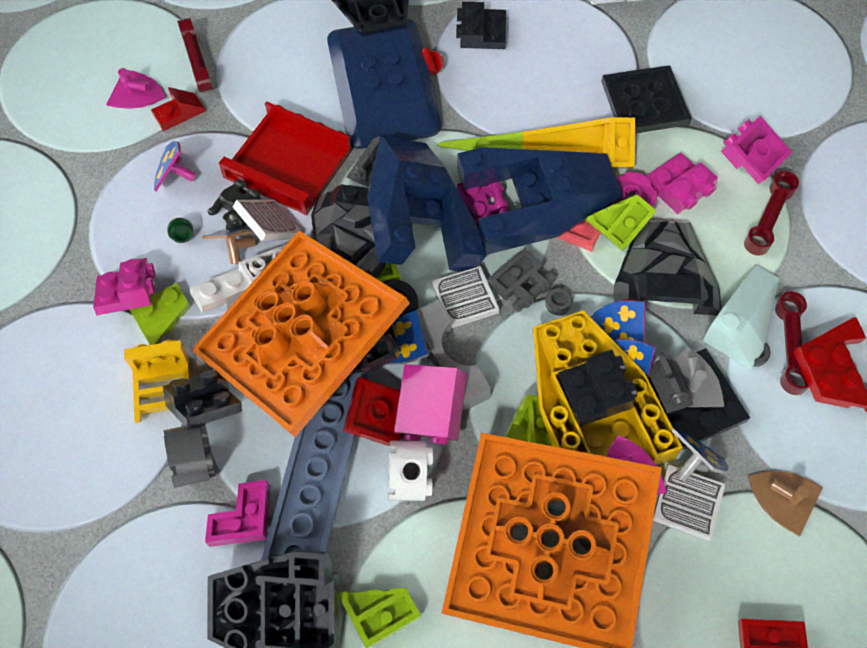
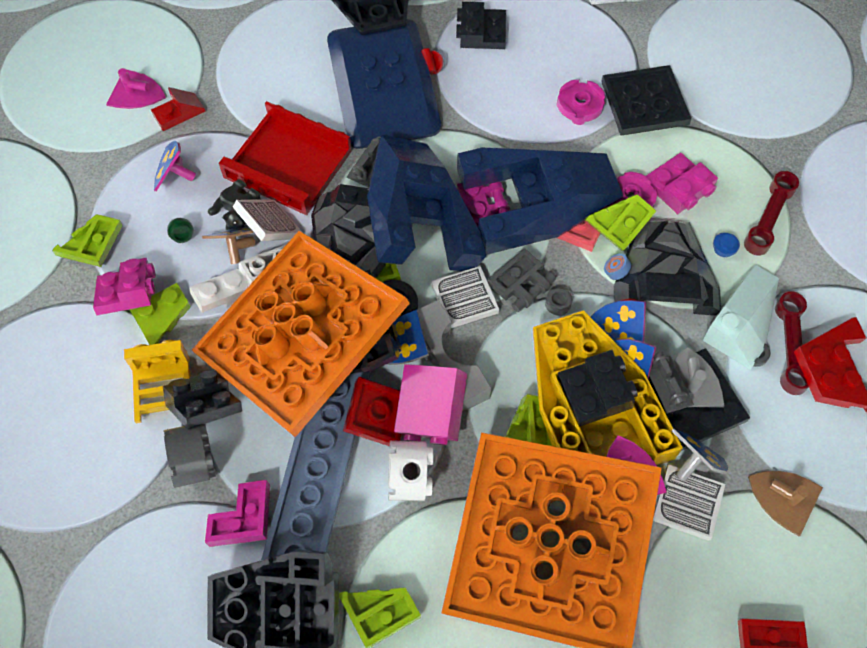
dark red piece [177,17,213,93] -> none
yellow plate [438,117,635,169] -> none
dark pink plate [721,116,792,184] -> none
none -> lime wing [52,214,123,267]
none -> dark pink plate [557,79,605,125]
none -> medium blue tile [604,254,631,280]
none -> blue plate [713,233,740,257]

